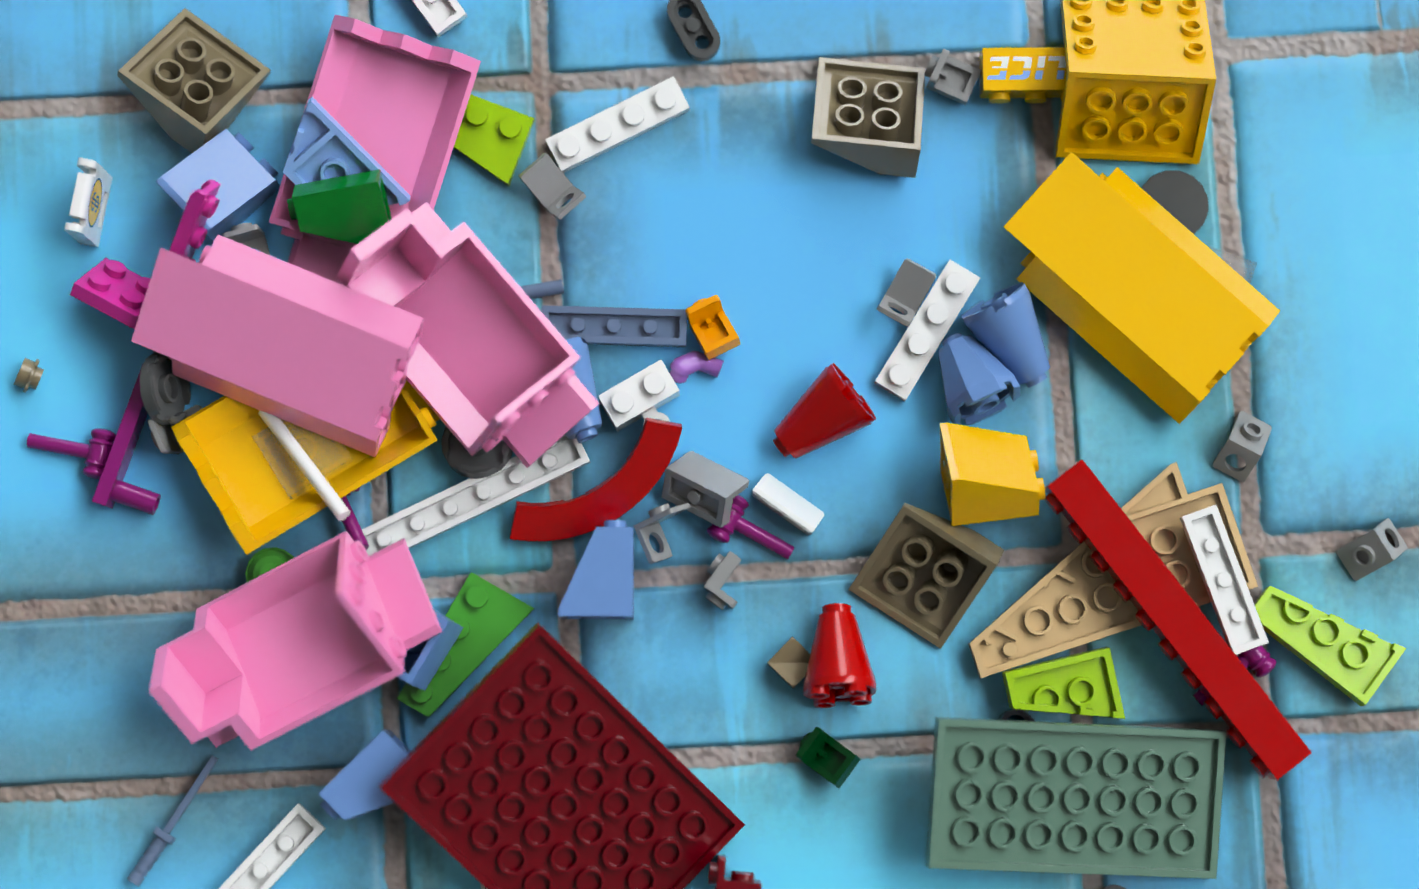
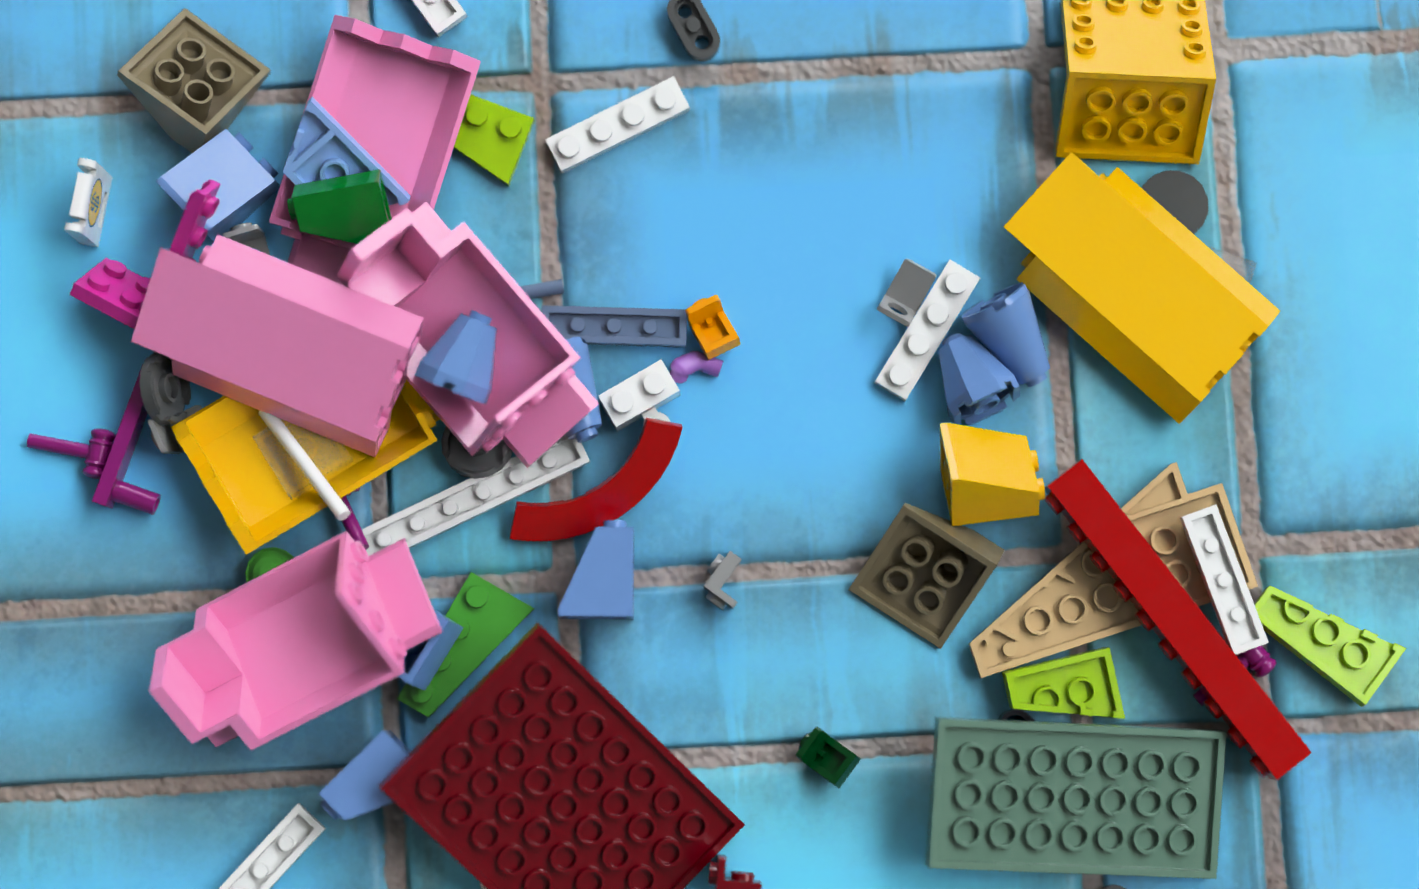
dark tan plate [14,358,44,393] -> none
sand blue sword [127,755,218,887] -> none
light grey bracket [519,153,587,220] -> none
light grey bracket [634,503,691,564] -> none
light grey panel [662,451,749,528] -> none
magenta piece [707,495,795,560] -> none
white slope [751,473,824,535] -> none
dark tan slope [767,636,810,689] -> none
red cone [773,363,876,459] -> none
red cone [803,603,876,708] -> none
dark tan slope [811,57,926,178] -> none
light grey bracket [924,48,981,105] -> none
yellow brick [979,47,1067,104] -> none
light grey bracket [1212,411,1272,482] -> none
light grey bracket [1336,518,1407,581] -> none
none -> medium blue cone [415,310,497,404]

